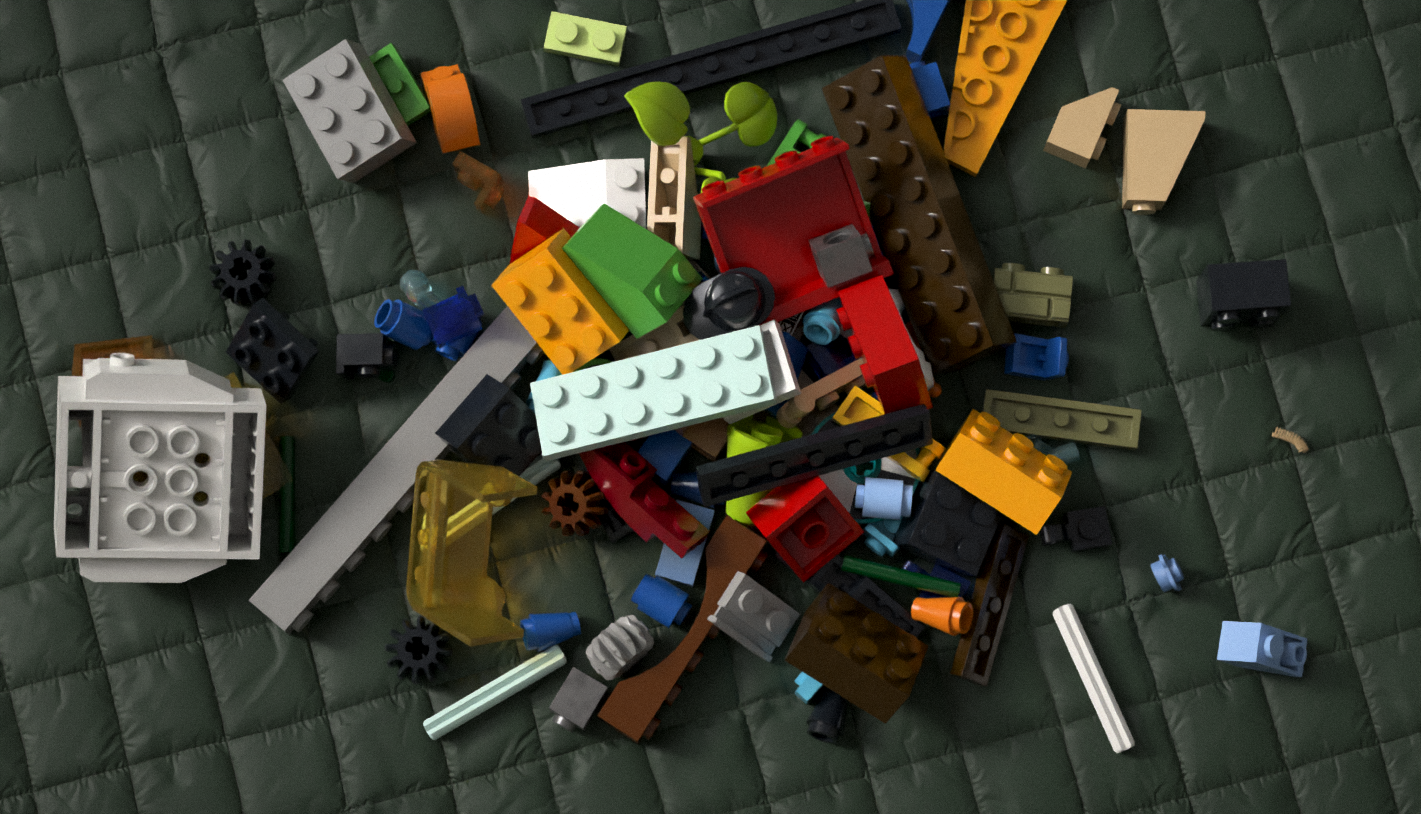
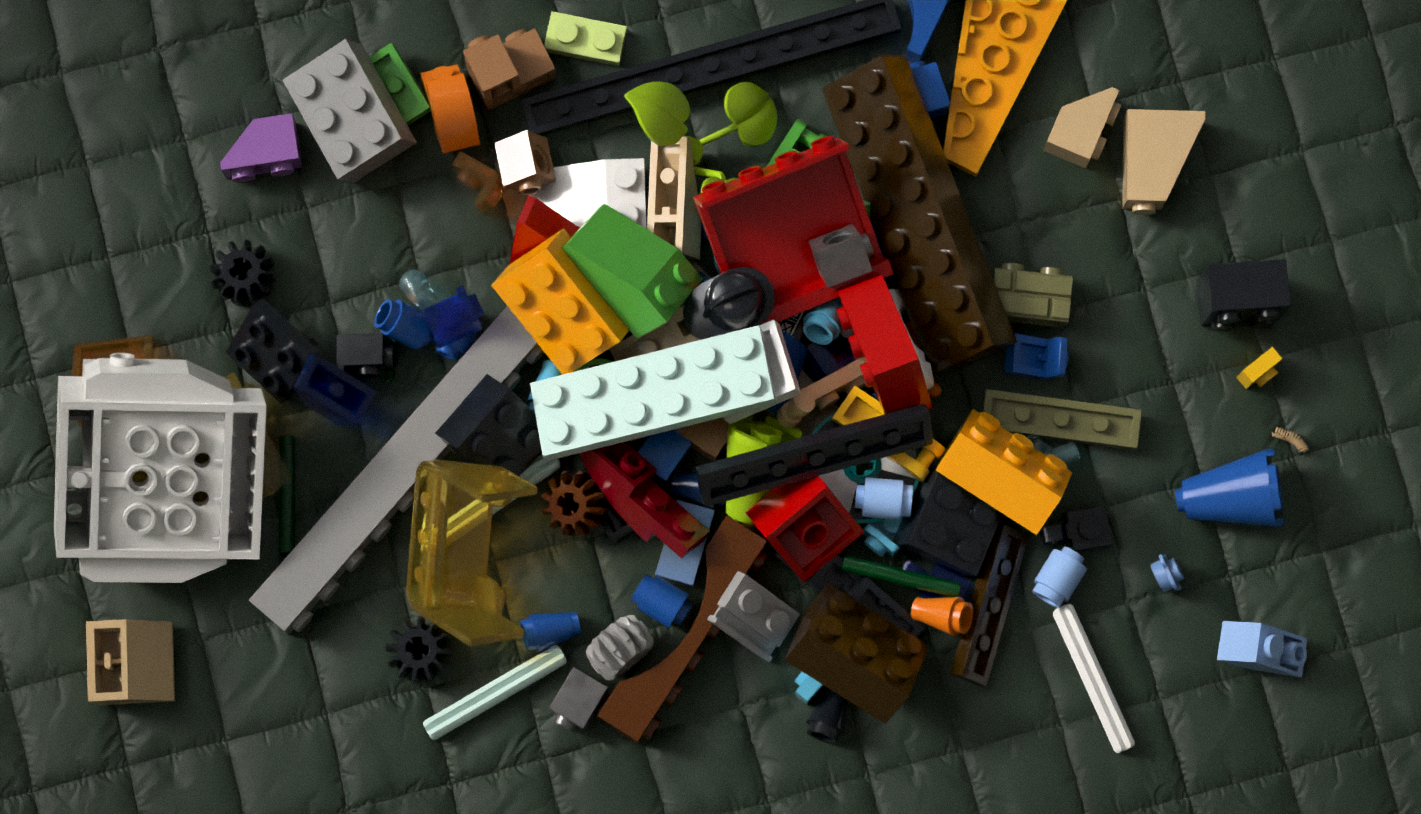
none -> tan slope [86,619,175,706]
none -> medium lavender slope [220,113,303,182]
none -> clear blue slope [294,353,376,426]
none -> medium nougat brick [463,28,557,111]
none -> brick [495,130,556,195]
none -> light blue brick [1032,547,1087,608]
none -> blue cone [1175,448,1285,527]
none -> yellow plate [1236,347,1282,389]

